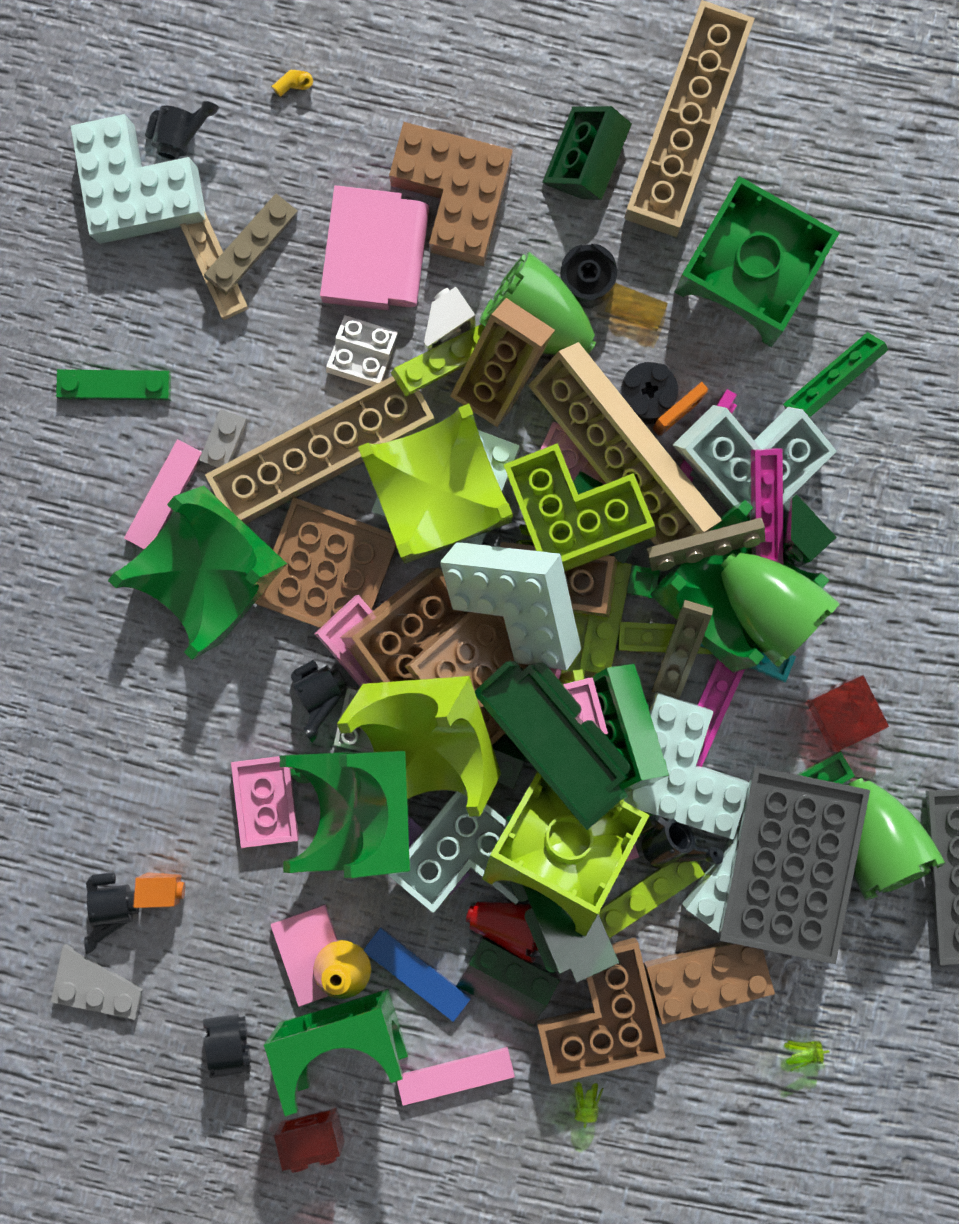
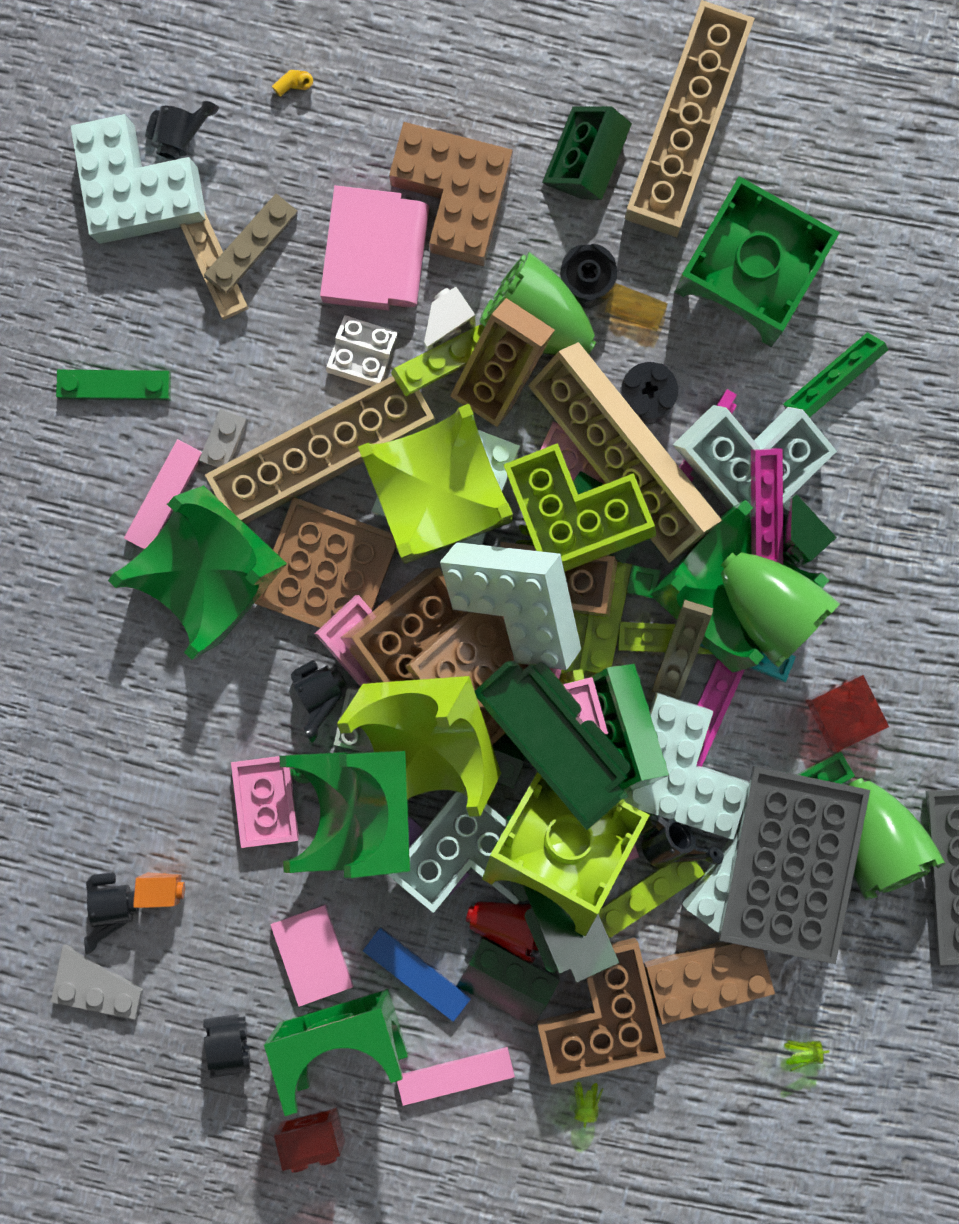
yellow cone [313,940,371,999] -> none
dark tan plate [647,517,765,571] -> none
orange tile [653,382,708,436] -> none

